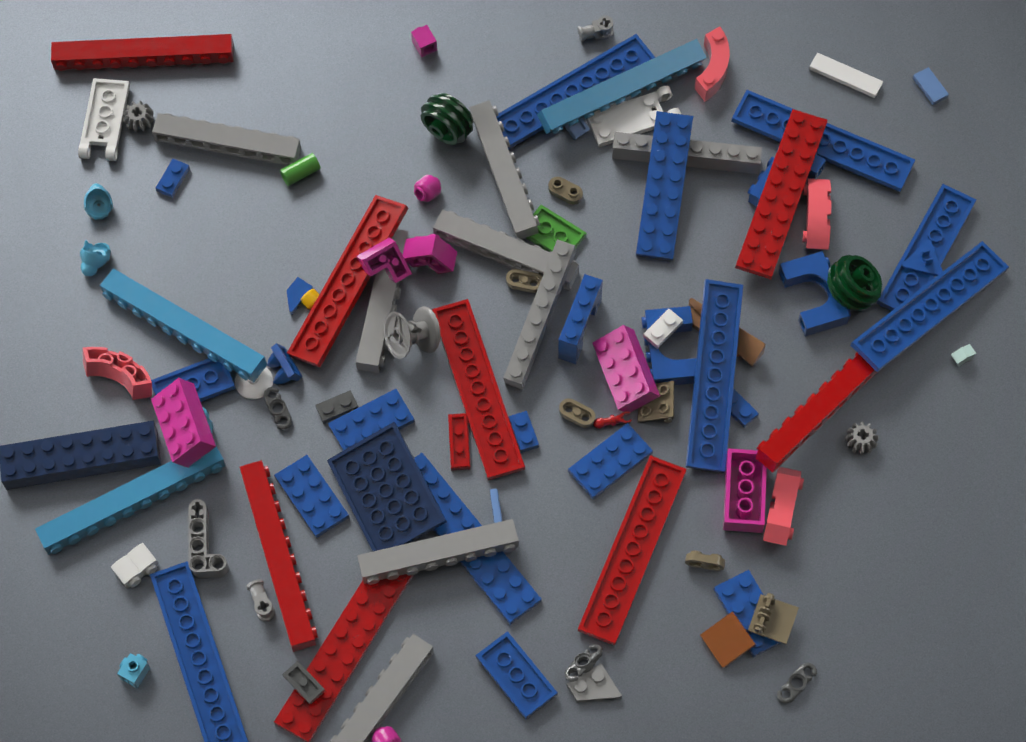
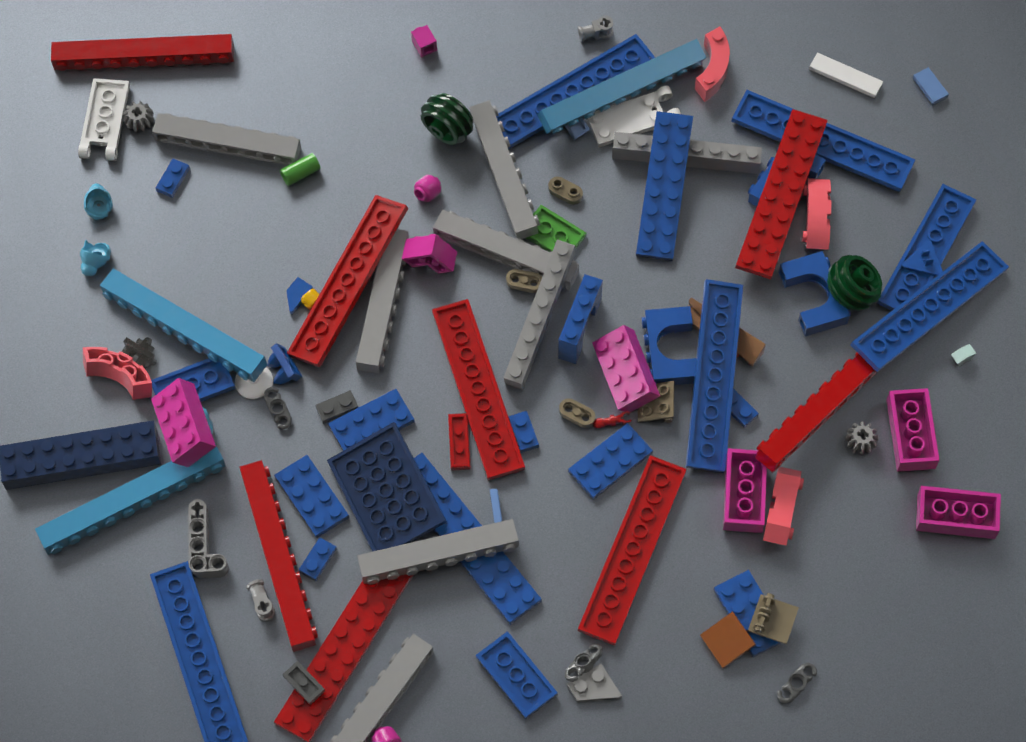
white brick [111,543,159,588] -> none
medium azure brick [117,653,150,689] -> none
dark pink brick [357,238,412,283] -> none
light grey piece [384,306,440,359] -> none
white plate [643,309,683,349] -> none
dark tan plate [685,550,725,571] -> none
none -> clear smoke hips [121,337,157,369]
none -> blue plate [299,537,337,581]
none -> dark pink brick [886,388,939,472]
none -> dark pink brick [916,486,1001,539]

